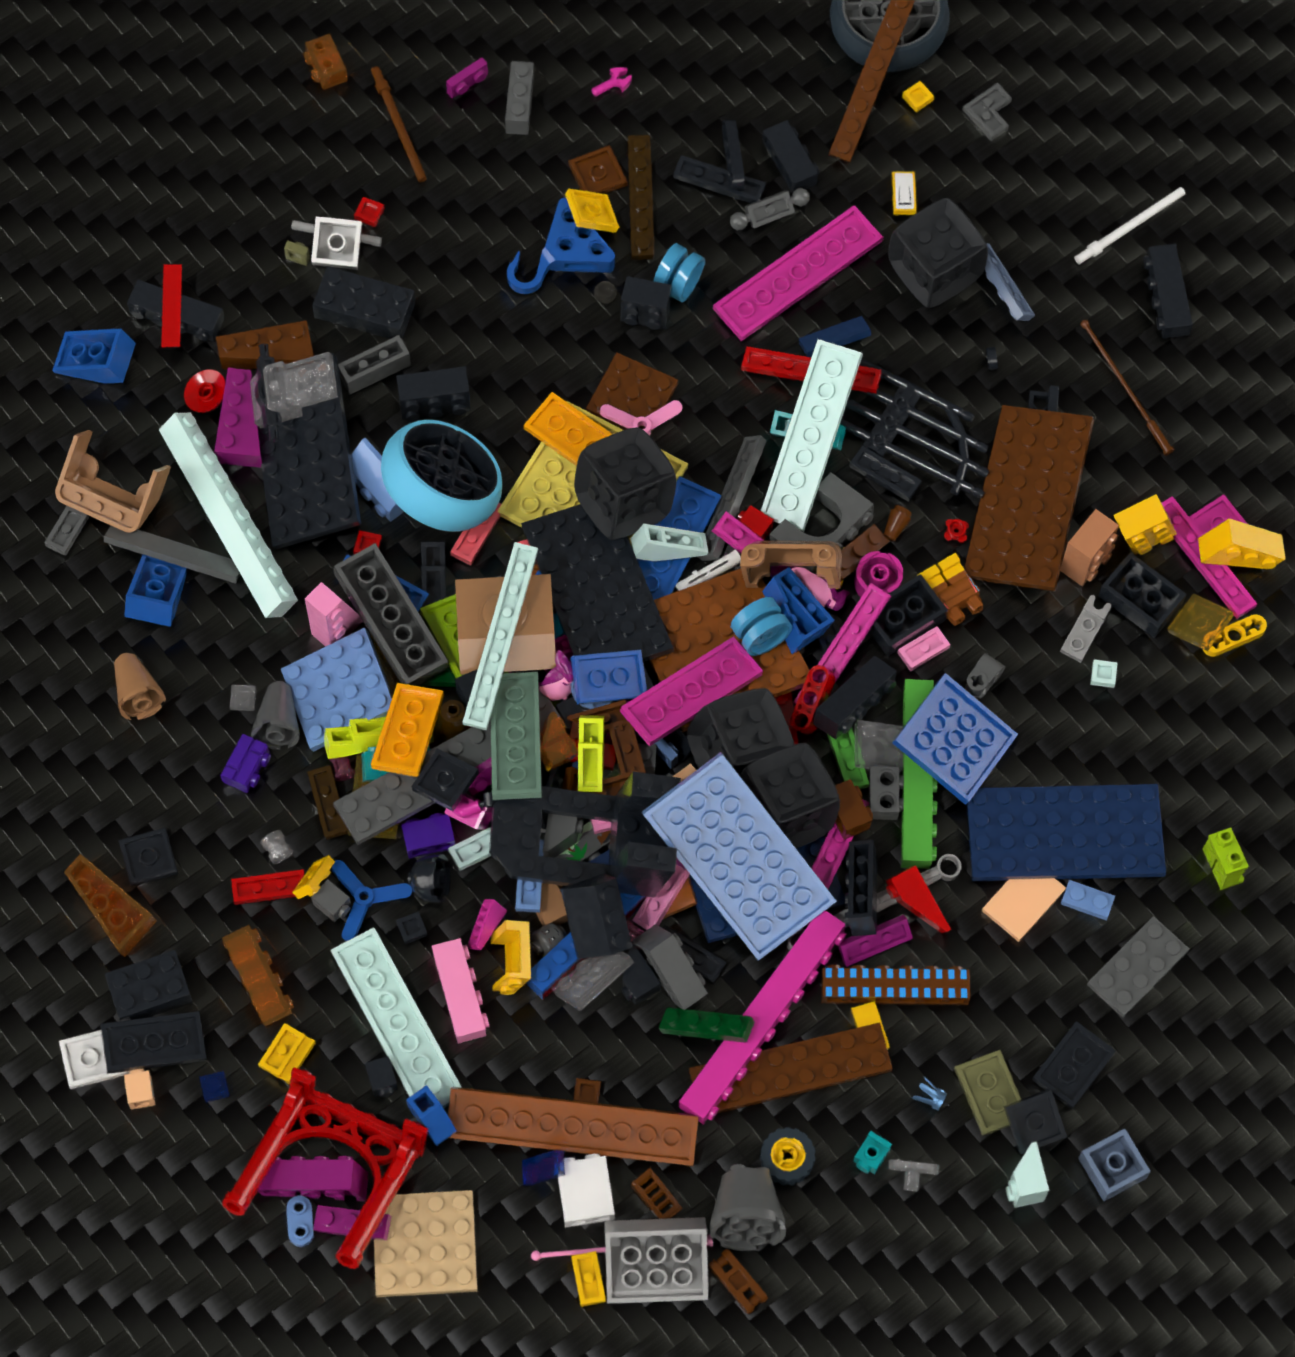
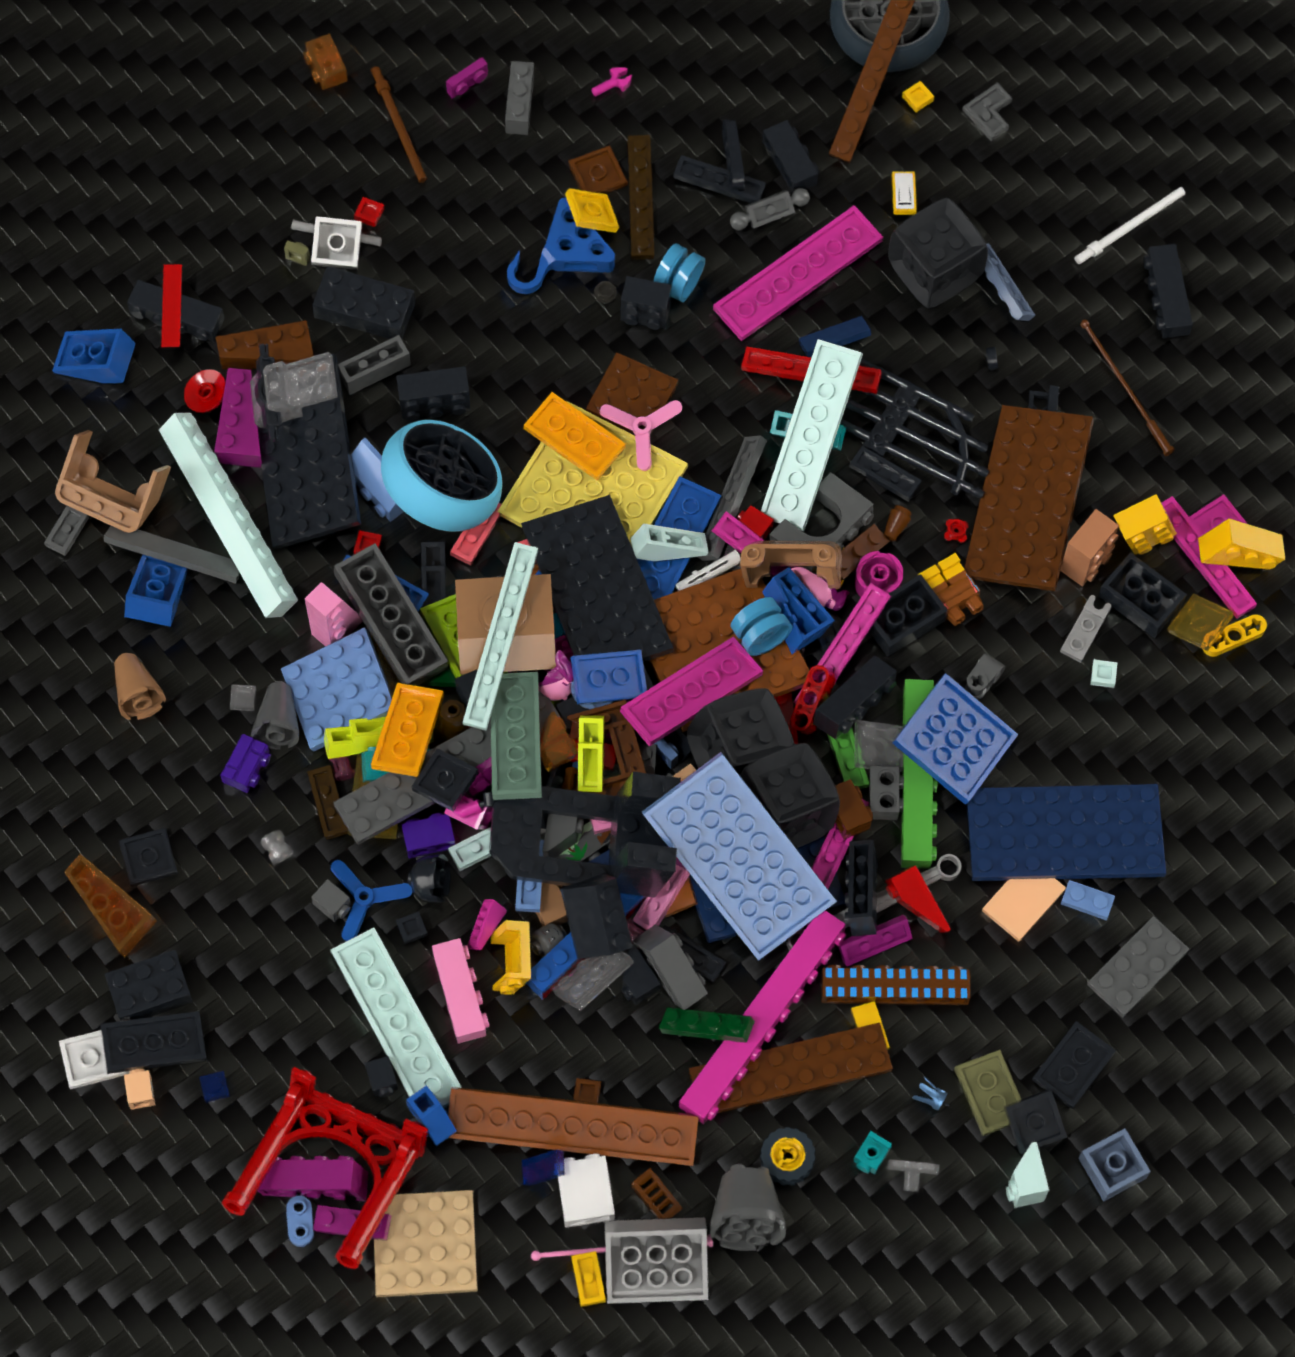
clear orange wedge [222,925,294,1028] -> none
red plate [231,869,305,905] -> none
yellow plate [258,1023,315,1084] -> none
yellow plate [292,855,335,899] -> none
black piece [574,427,676,540] -> none
reddish brown plate [707,1249,768,1315] -> none
bright pink plate [897,626,950,672] -> none
lime hips [1203,828,1249,890] -> none

